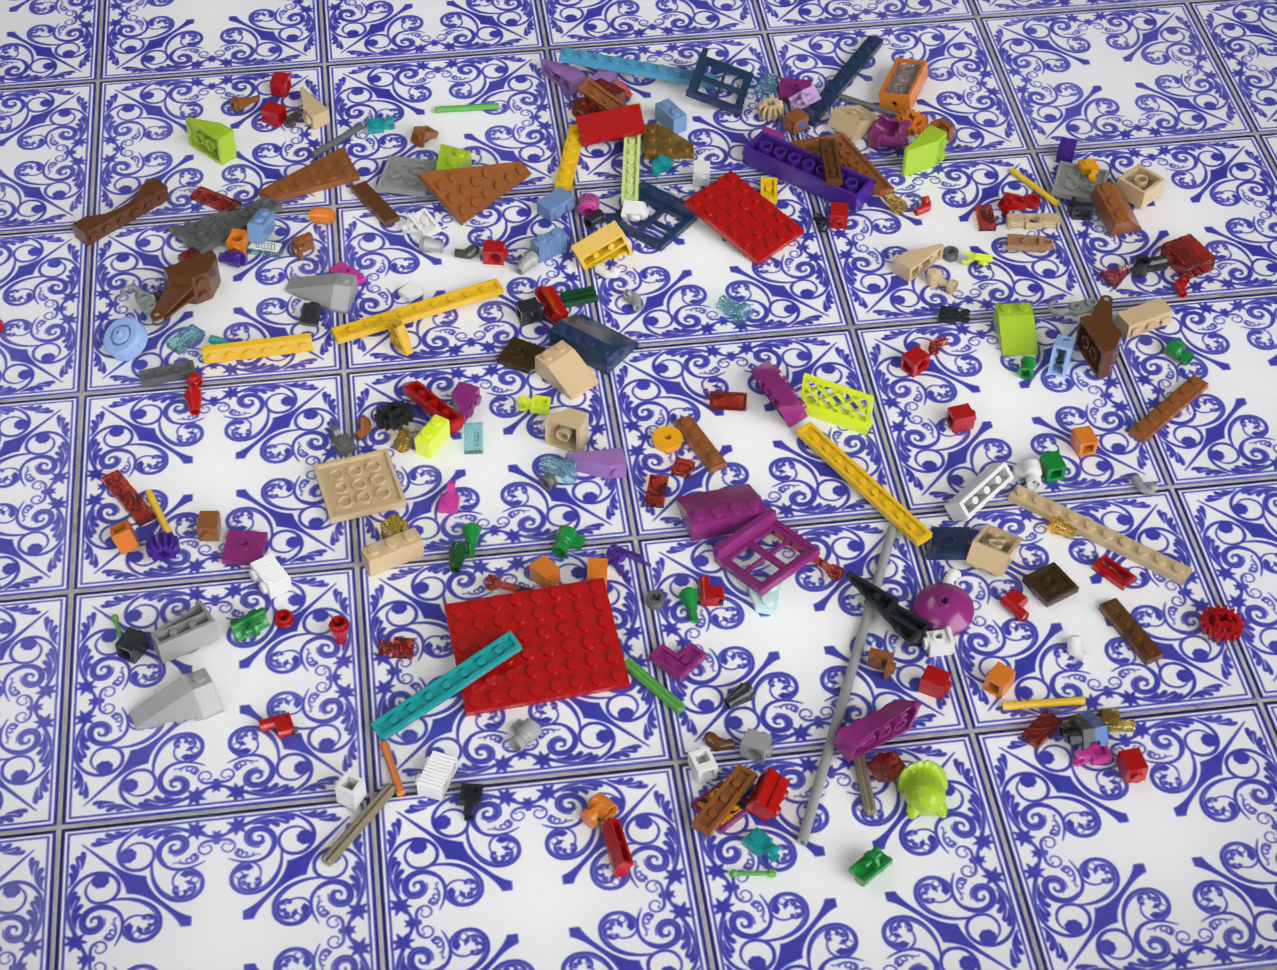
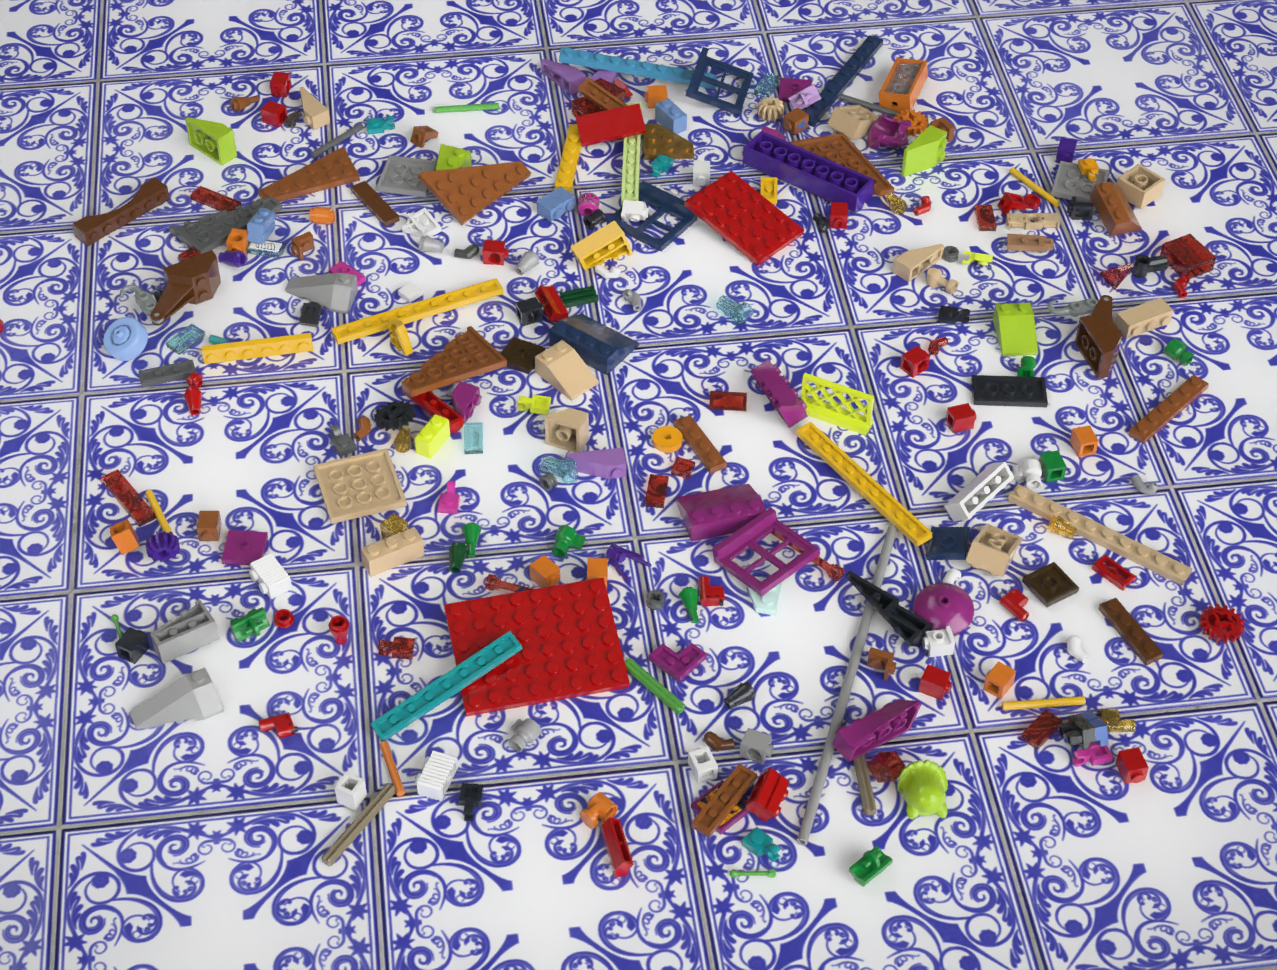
medium blue brick [530,227,568,263] -> none
reddish brown tile [819,138,843,185] -> none
light blue torso [1047,334,1076,378] -> none
none -> dark orange wing [402,326,507,397]
none -> orange brick [644,85,668,108]
none -> black tile [971,375,1048,408]

